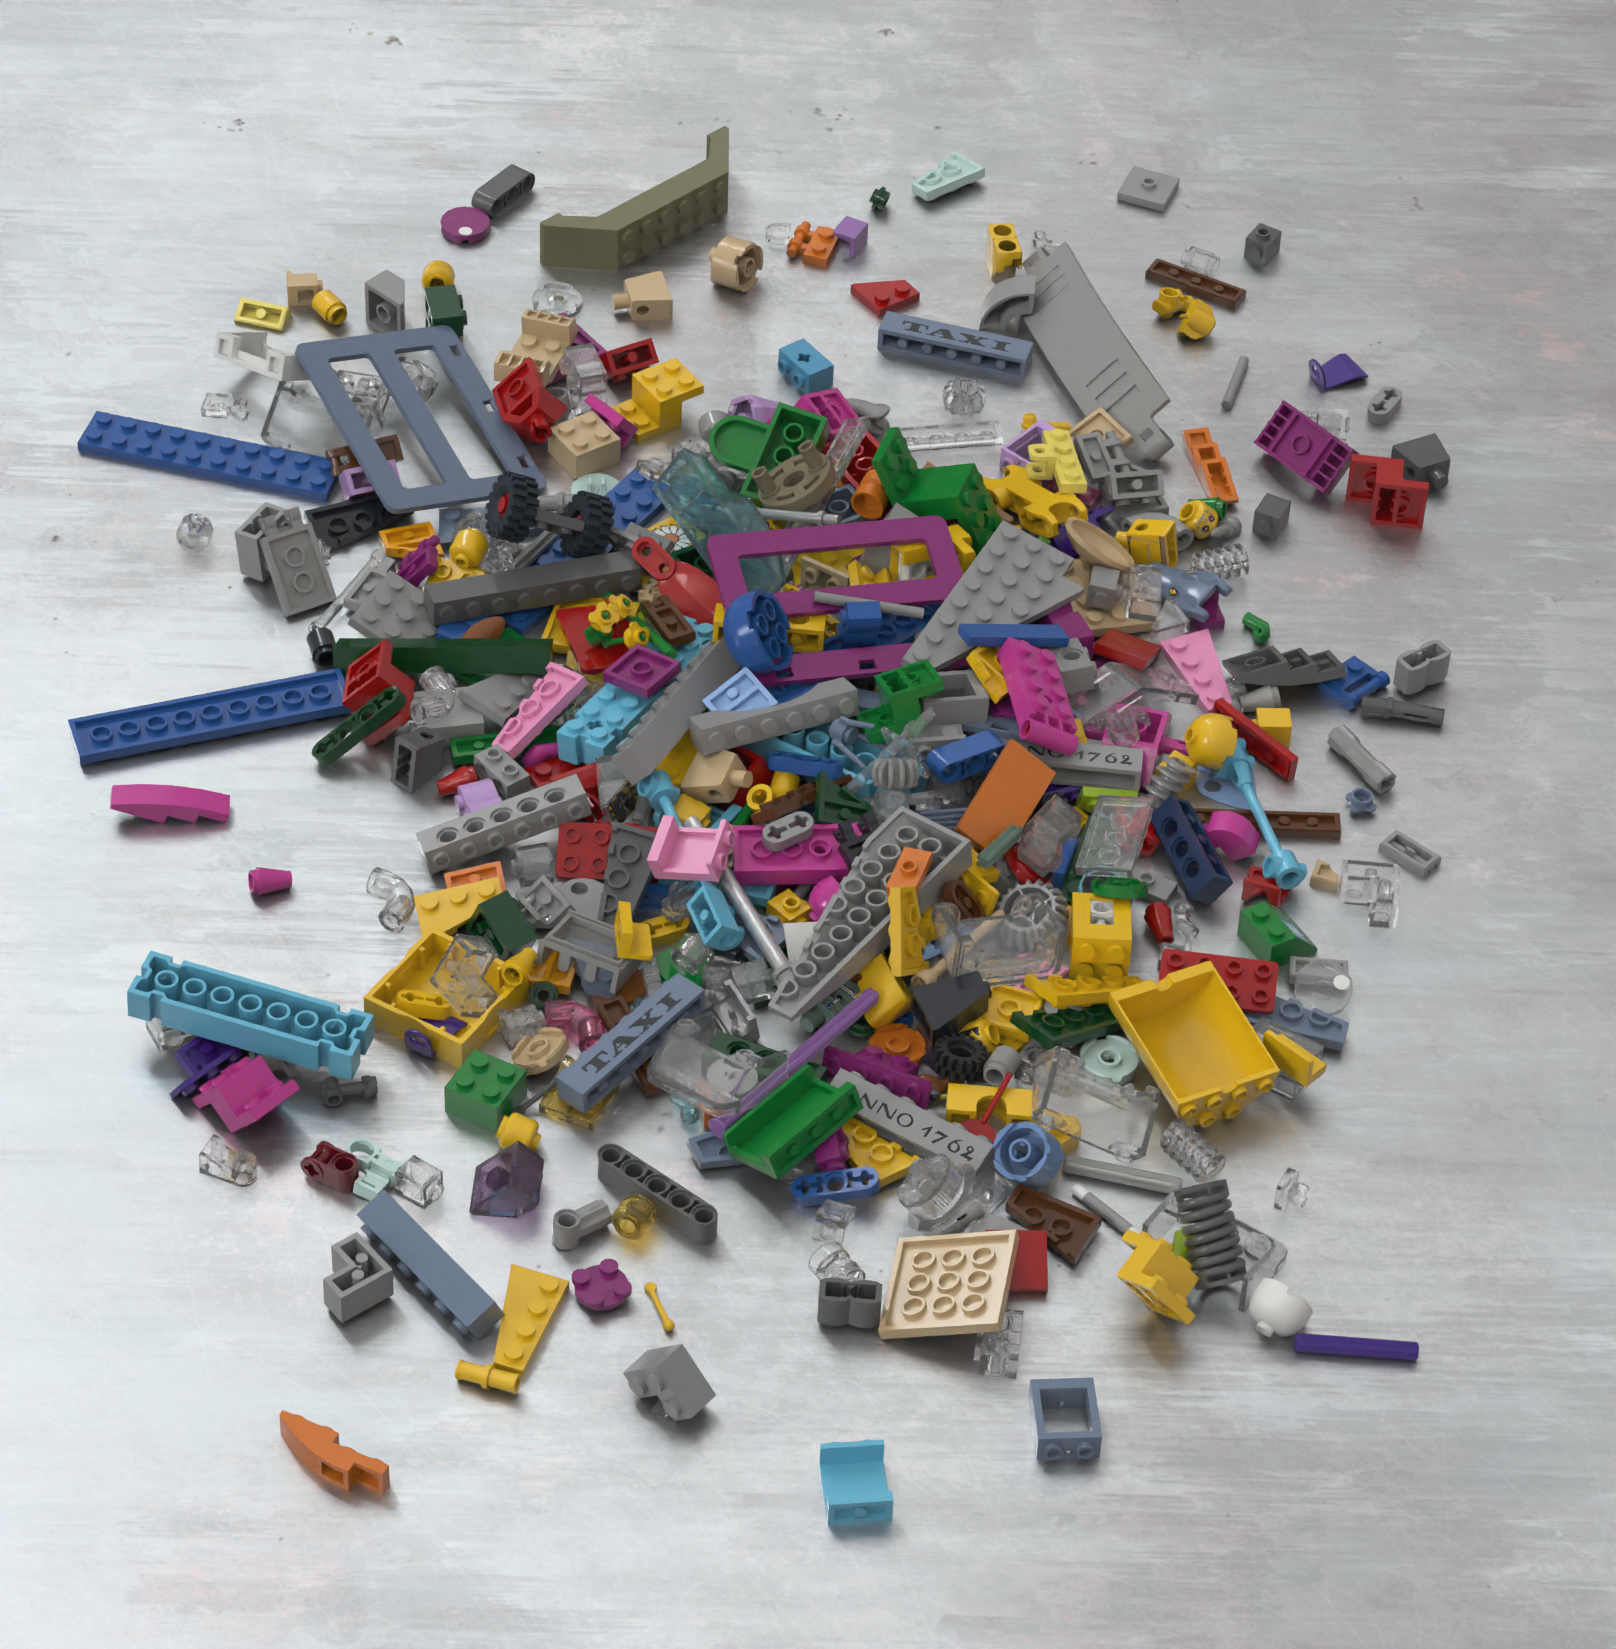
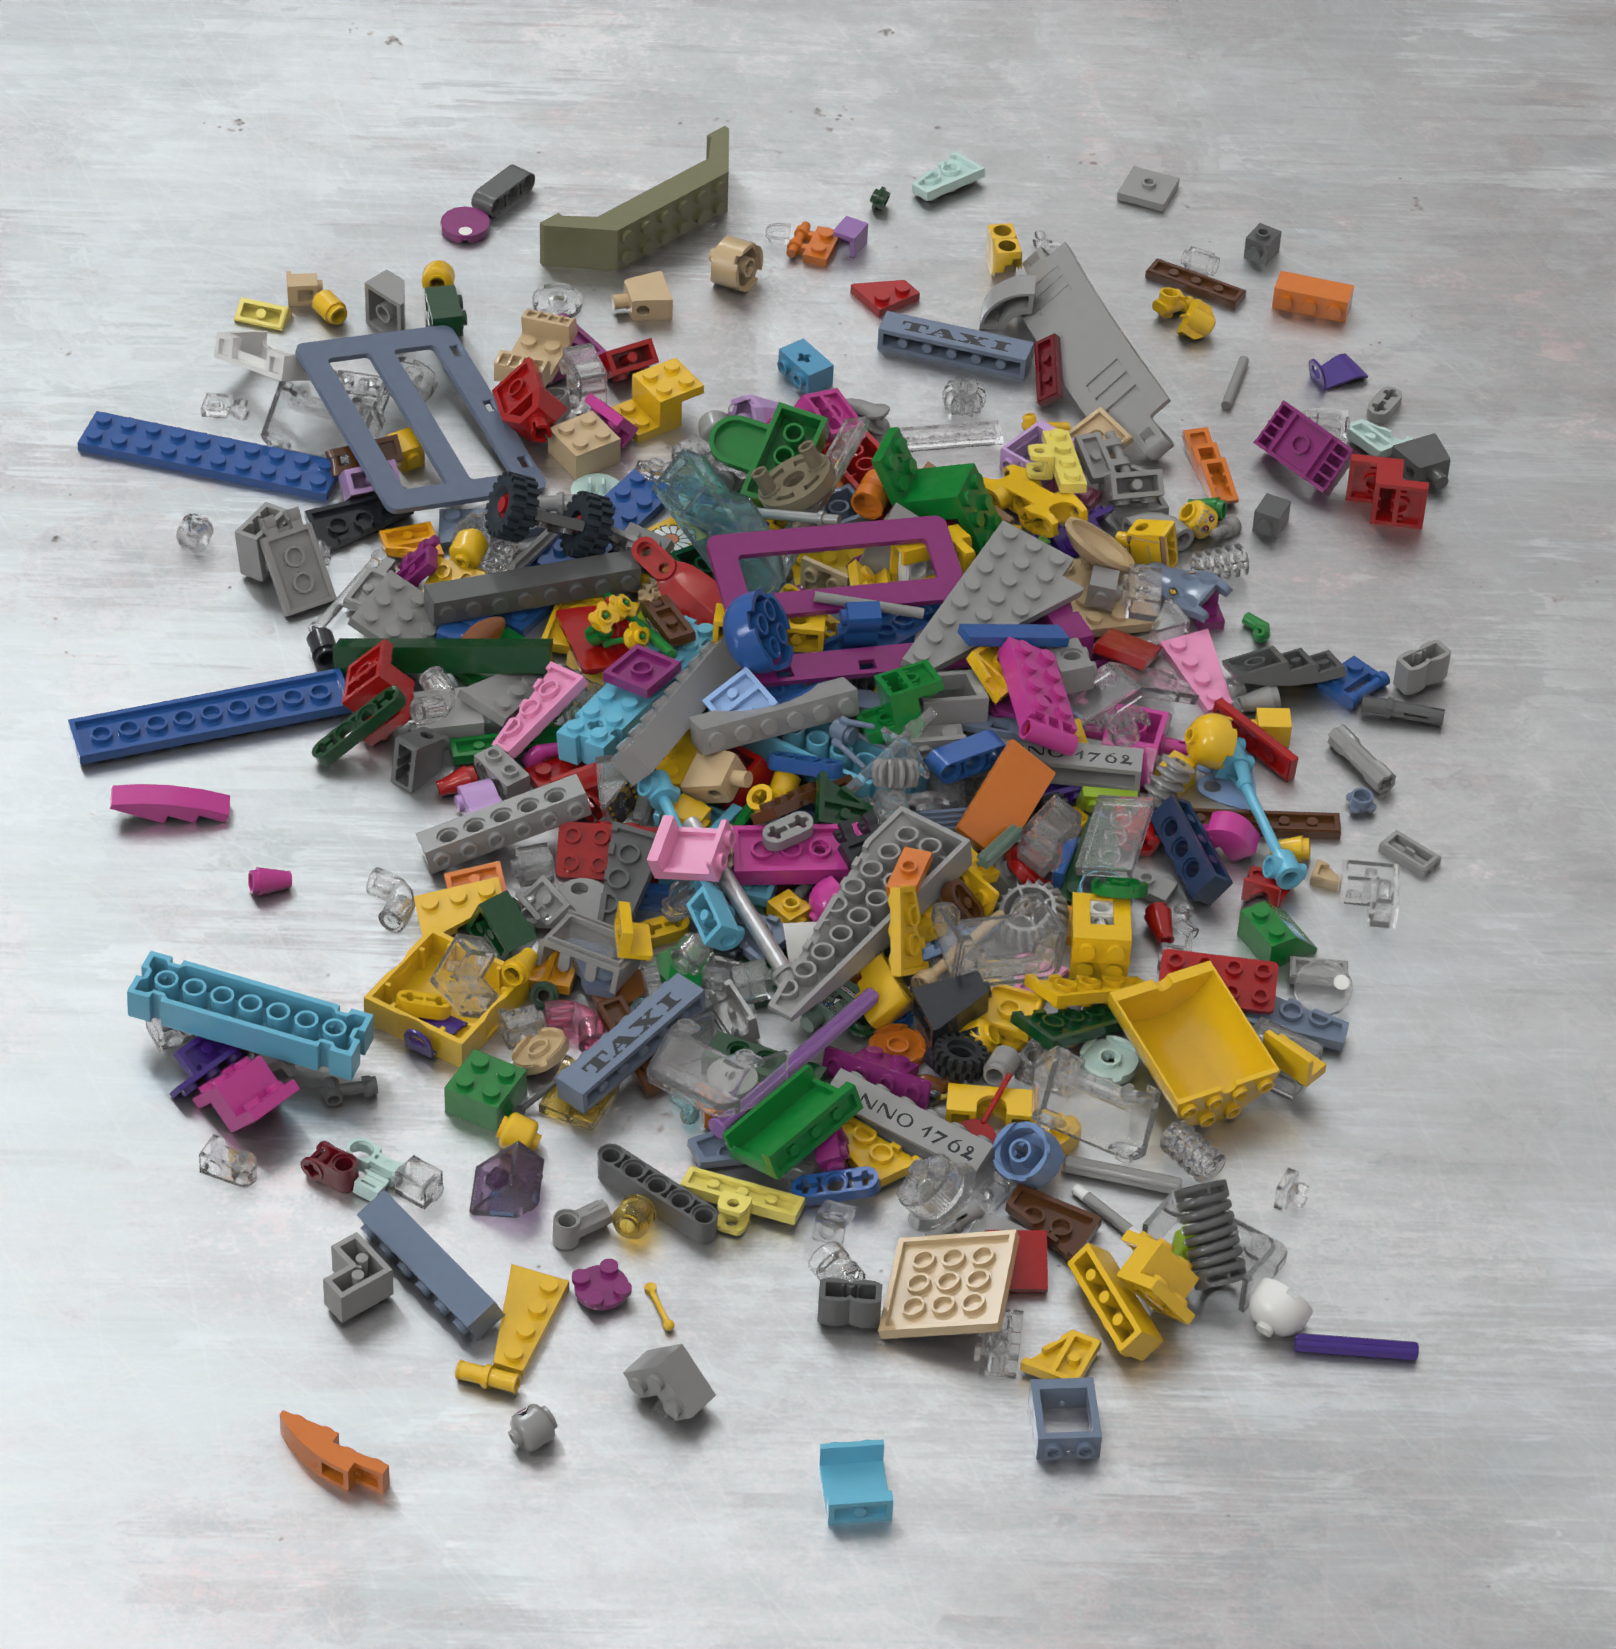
none -> yellow brick [386,427,425,473]
none -> light grey head [508,1404,558,1452]
none -> light yellow plate [680,1166,805,1236]
none -> yellow wing [1020,1329,1101,1379]
none -> dark red tile [1034,333,1063,407]
none -> yellow brick [1067,1243,1164,1362]
none -> yellow cone [1269,835,1311,863]
none -> orange brick [1272,271,1354,323]
none -> light aqua wing [1342,419,1413,457]

